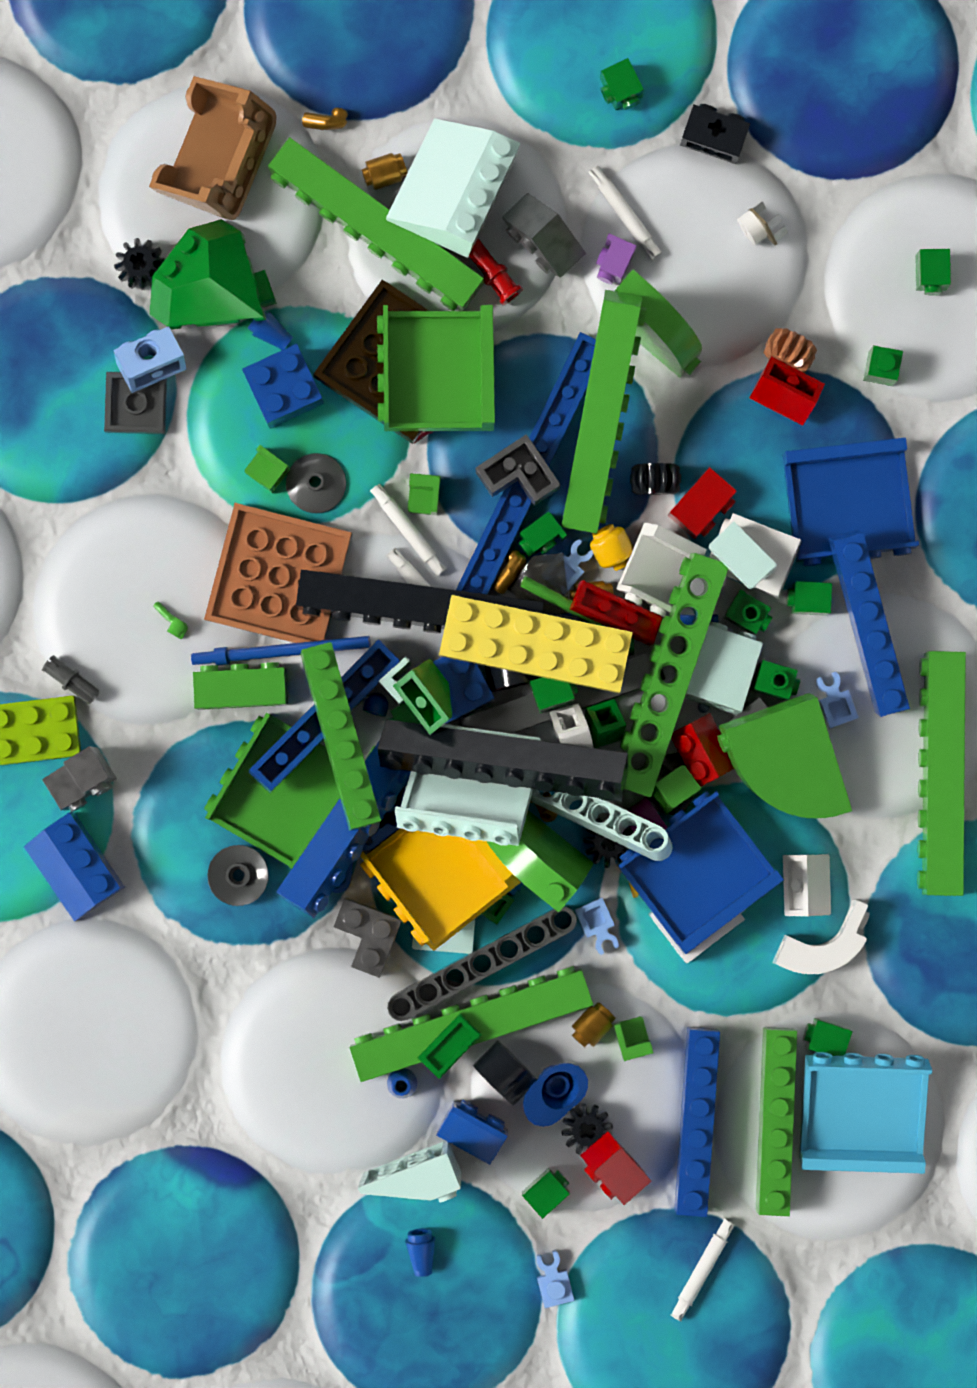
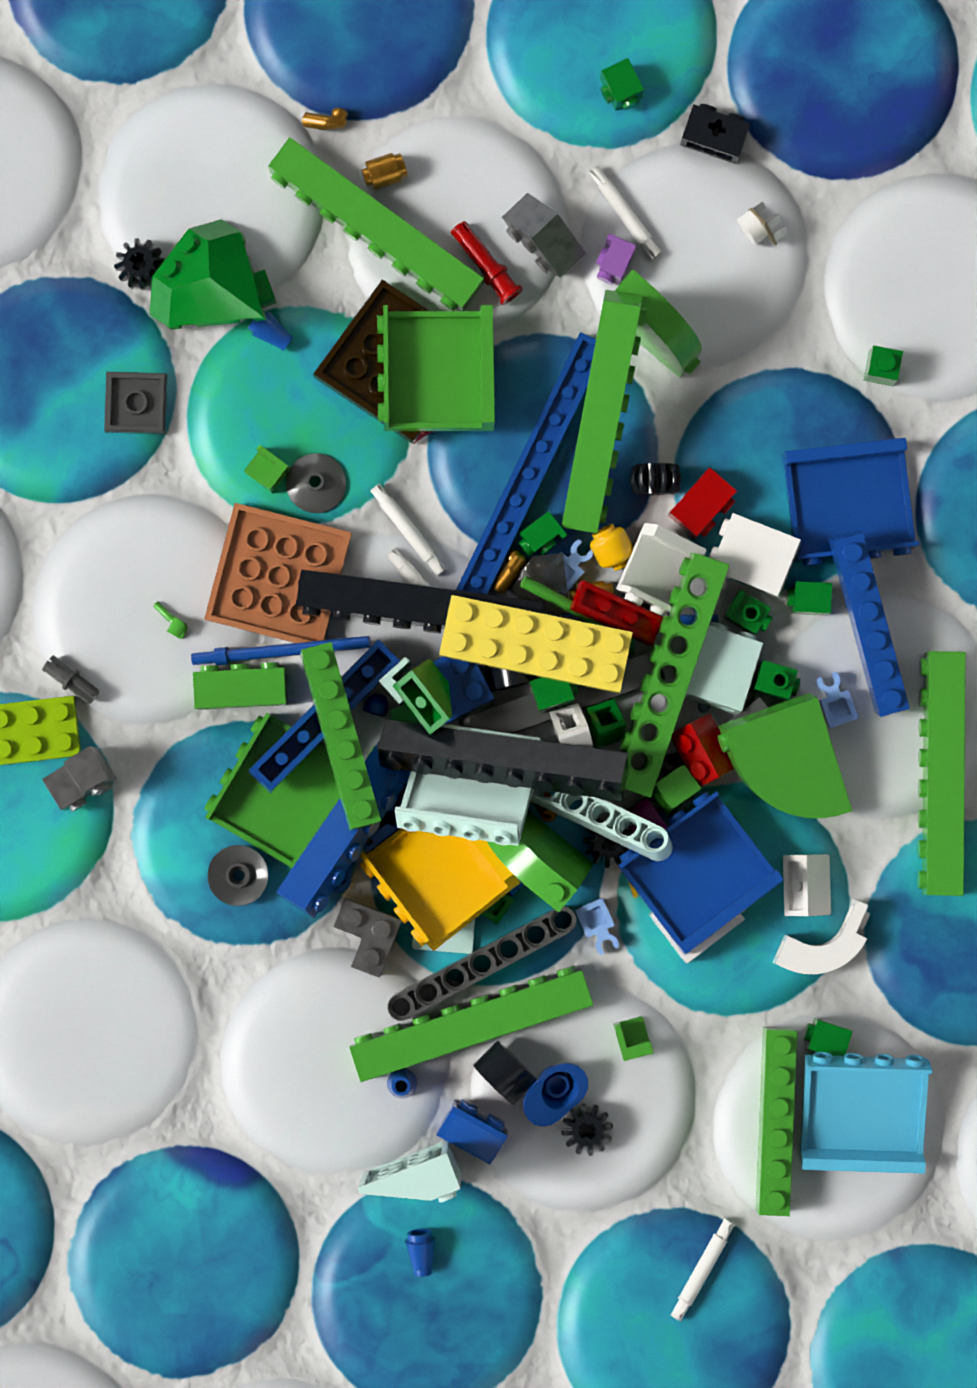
blue slope [24,812,125,922] -> none
light blue brick [113,326,187,393] -> none
medium nougat windscreen [149,76,277,220] -> none
blue brick [242,344,324,429] -> none
light aqua slope [386,118,520,258] -> none
bright green panel [408,473,441,516] -> none
green tile [417,1013,482,1079] -> none
flat silver brick [475,434,560,506] -> none
green brick [522,1168,570,1219] -> none
light blue plate [537,1250,574,1308] -> none
pearl gold brick [571,1002,616,1048] -> none
red brick [580,1131,652,1205] -> none
blue brick [674,1027,720,1217] -> none
light aqua panel [708,522,777,589] -> none
red brick [749,356,825,426] -> none
nougat gear [763,328,817,373] -> none
green brick [915,249,951,296] -> none

